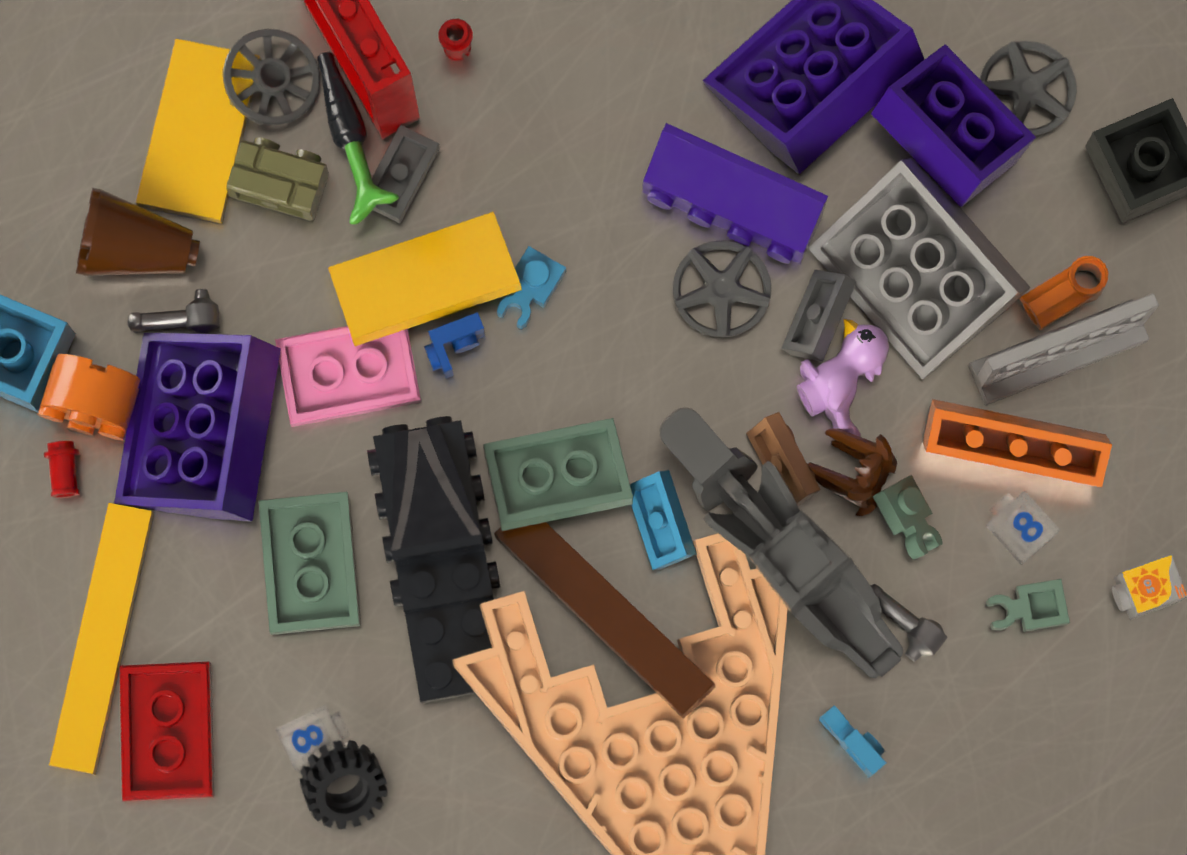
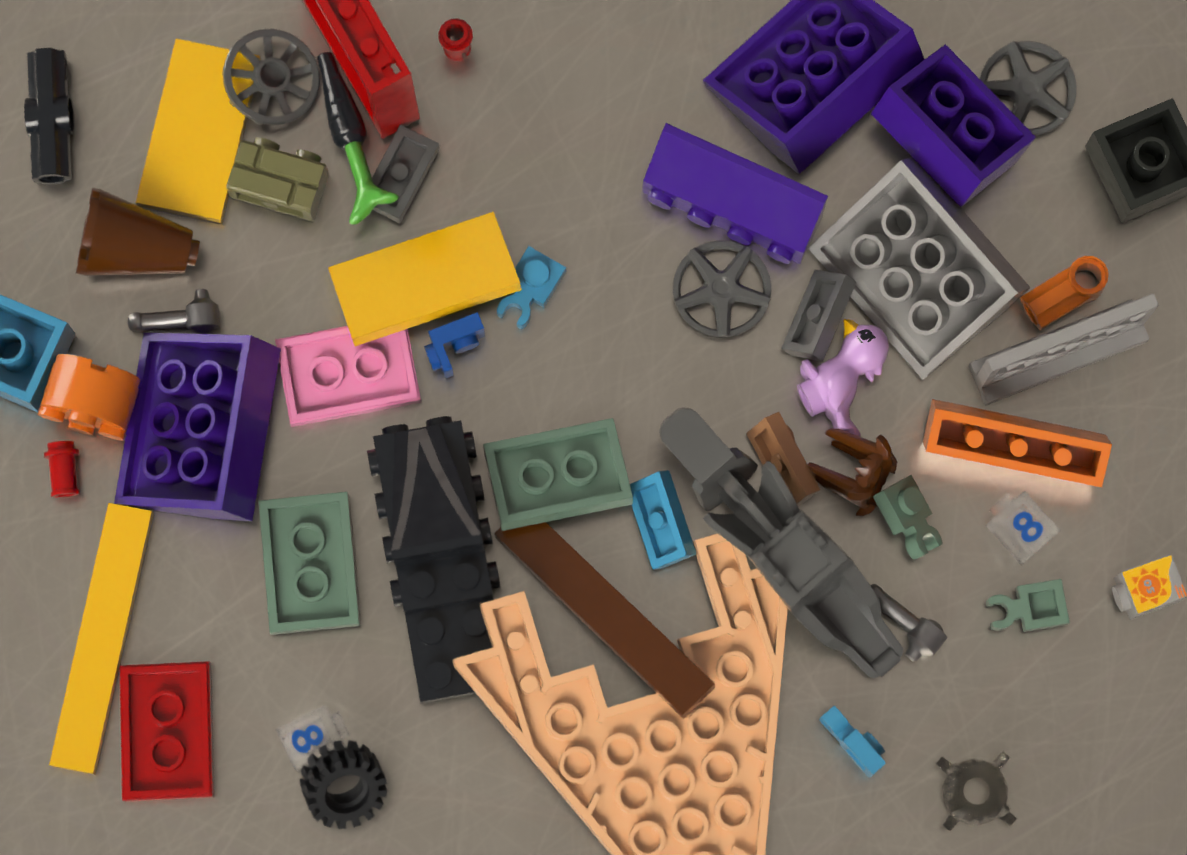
none -> black piece [24,48,74,185]
none -> clear smoke piece [936,752,1017,831]

